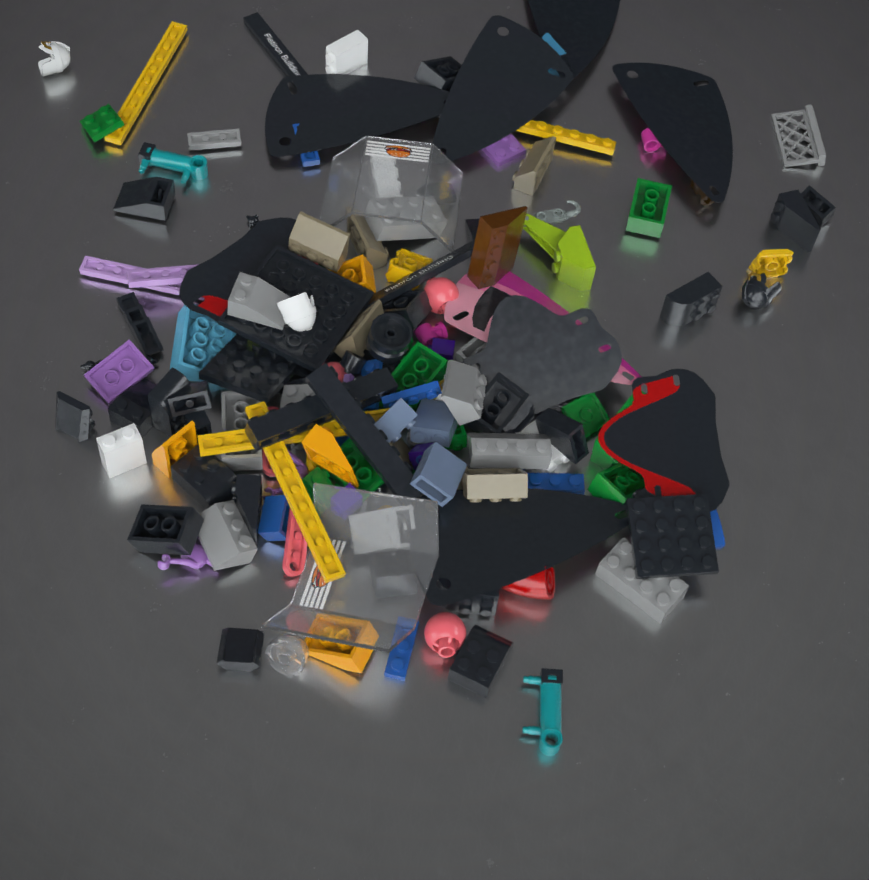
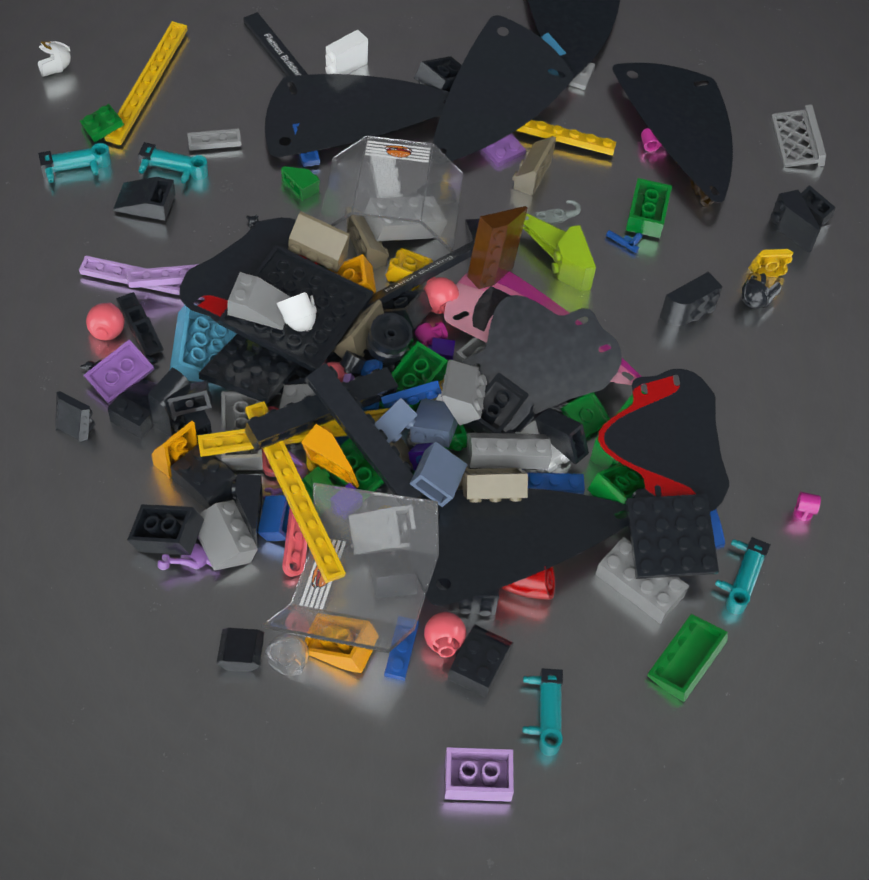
white brick [96,423,147,478] -> none
none -> teal piece [38,143,111,183]
none -> coral brick [86,303,125,341]
none -> green slope [281,166,320,201]
none -> lavender brick [444,747,514,801]
none -> light grey plate [569,63,595,90]
none -> blue hose [606,230,642,253]
none -> green slope [647,614,728,702]
none -> teal piece [715,537,771,615]
none -> dark pink piece [793,491,821,521]

